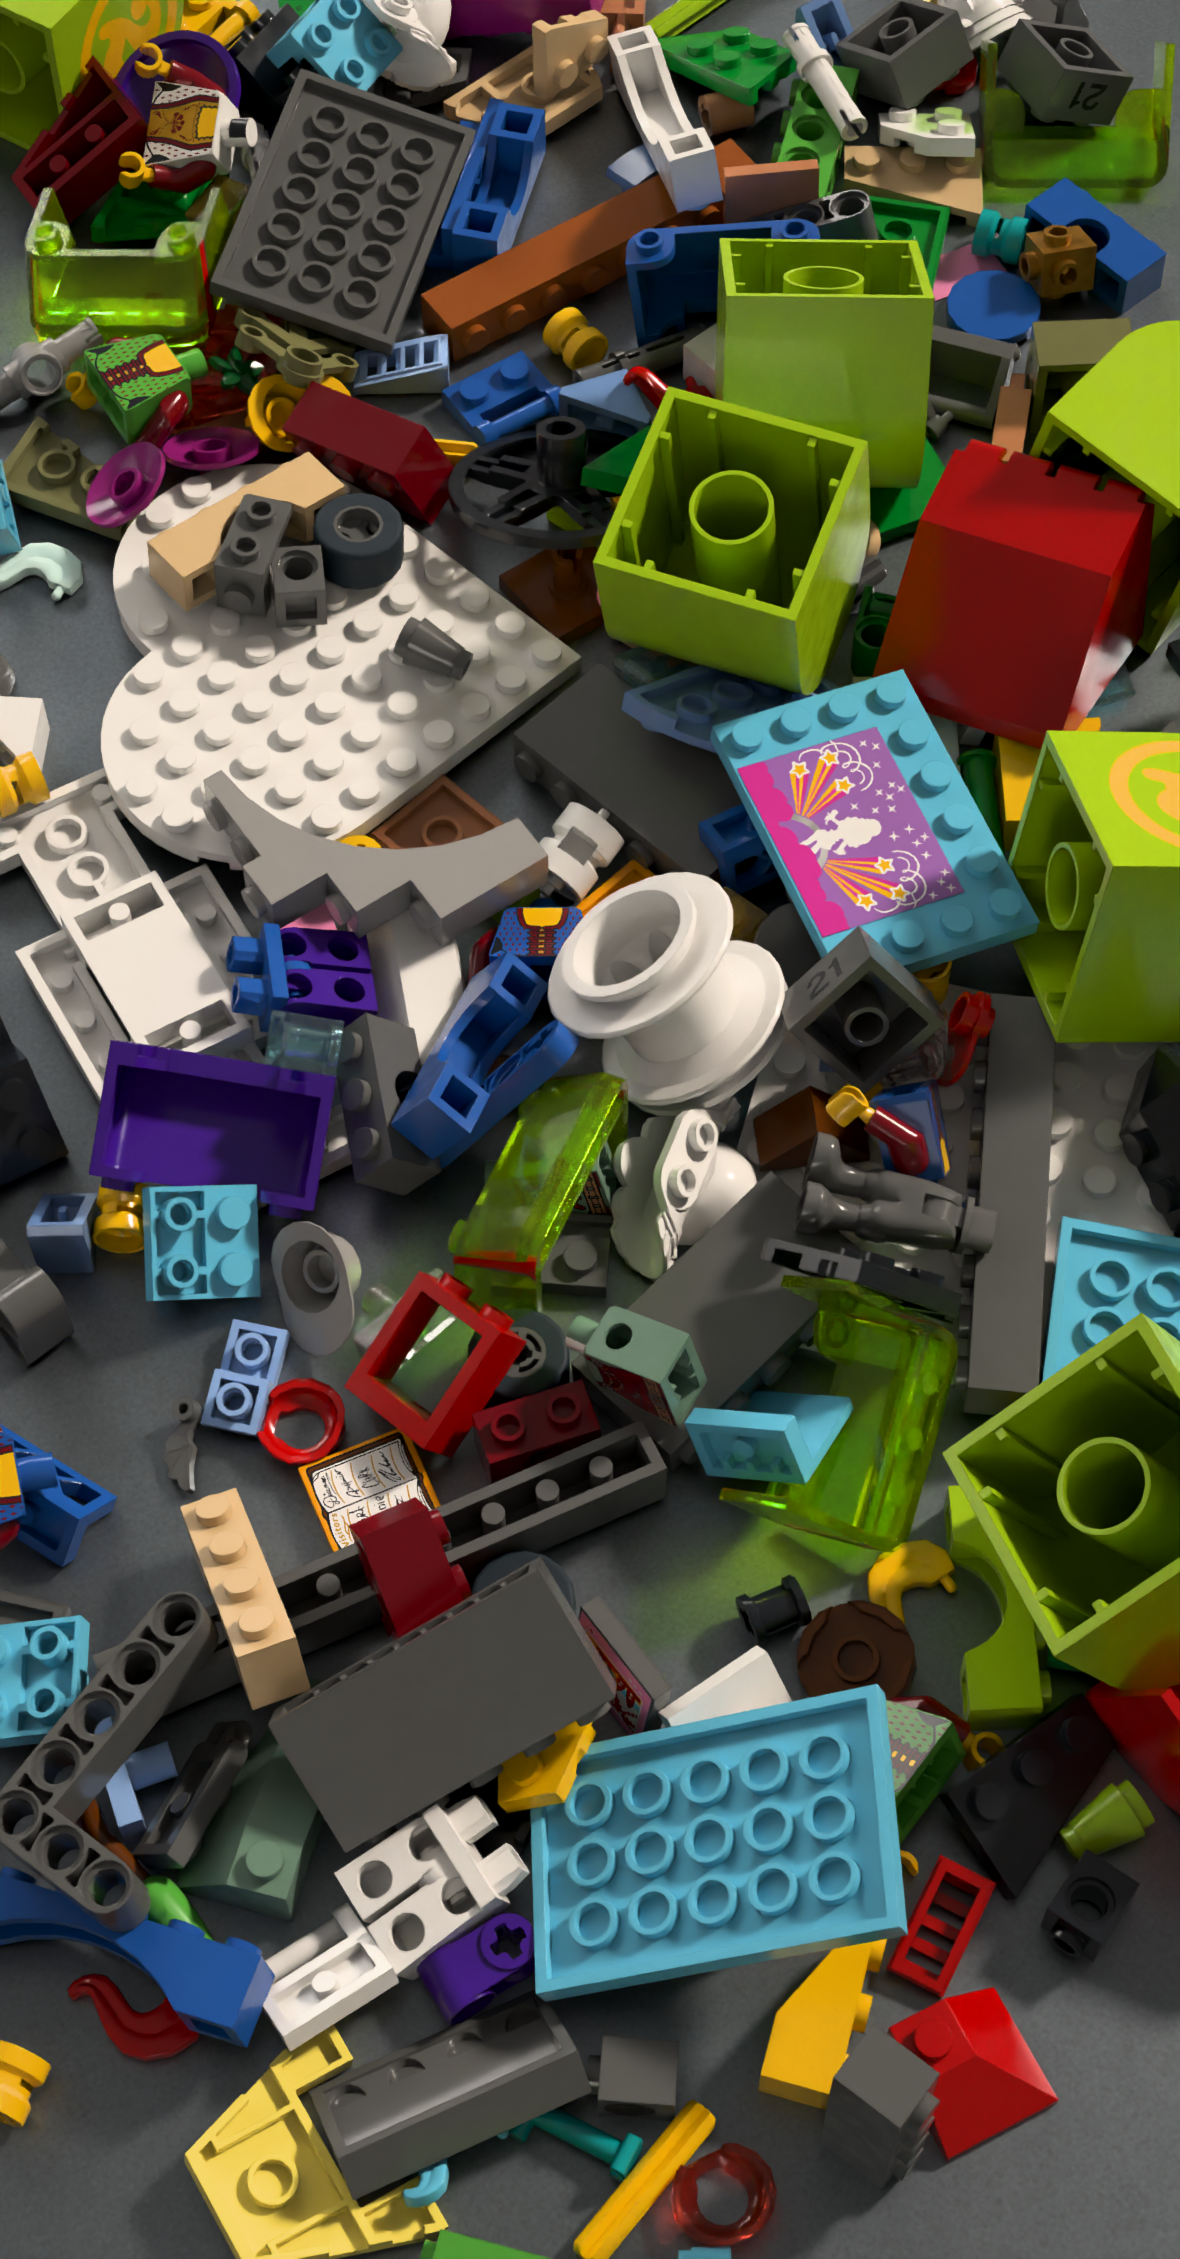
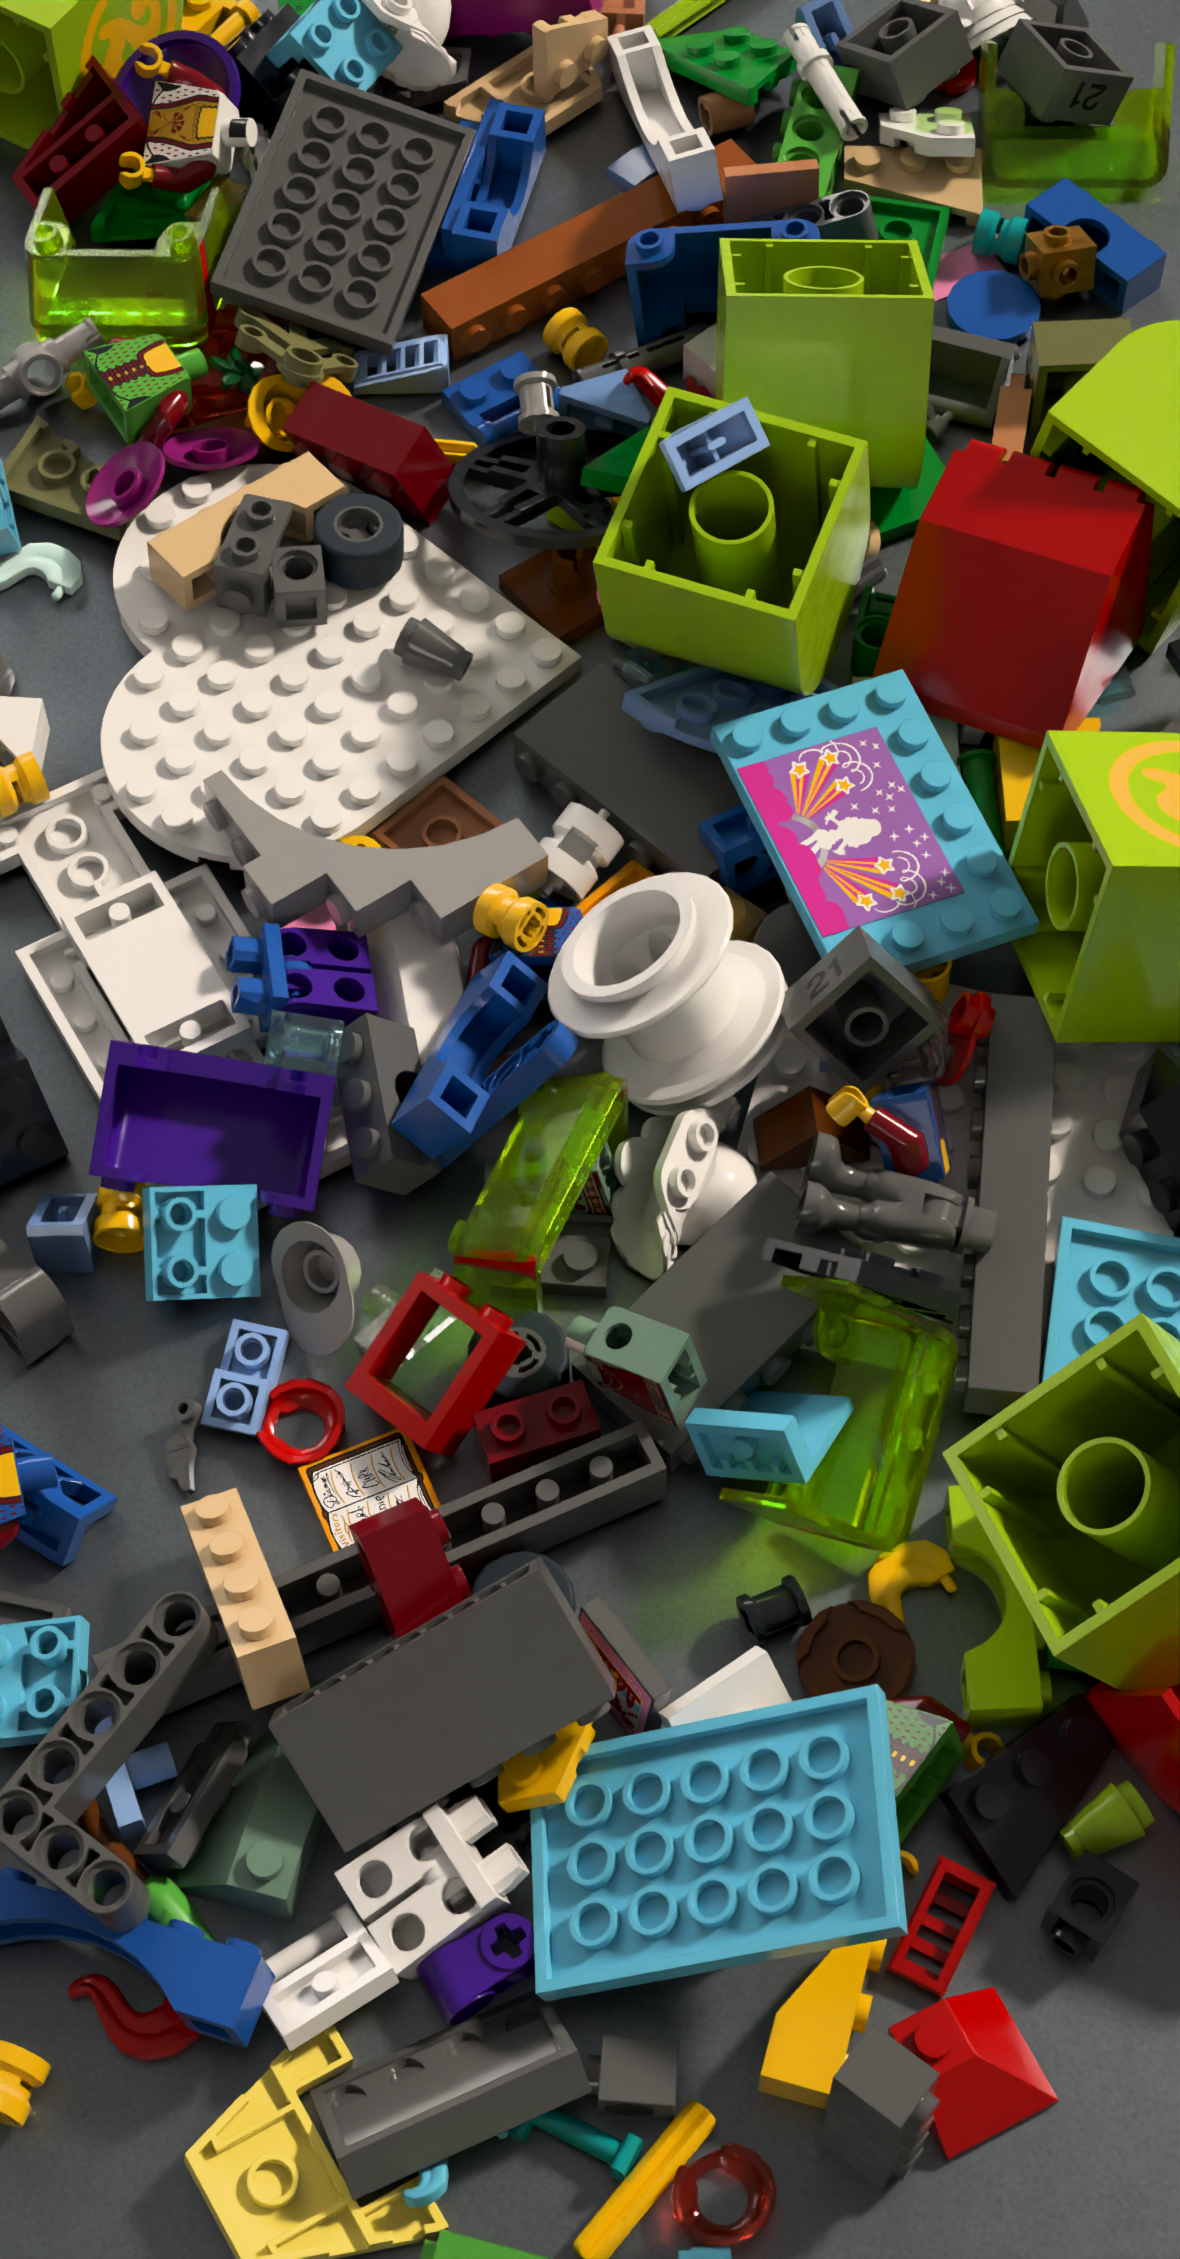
none -> yellow wheel [473,883,549,953]
none -> light grey bush [513,371,559,436]
none -> light blue slope [659,396,770,493]

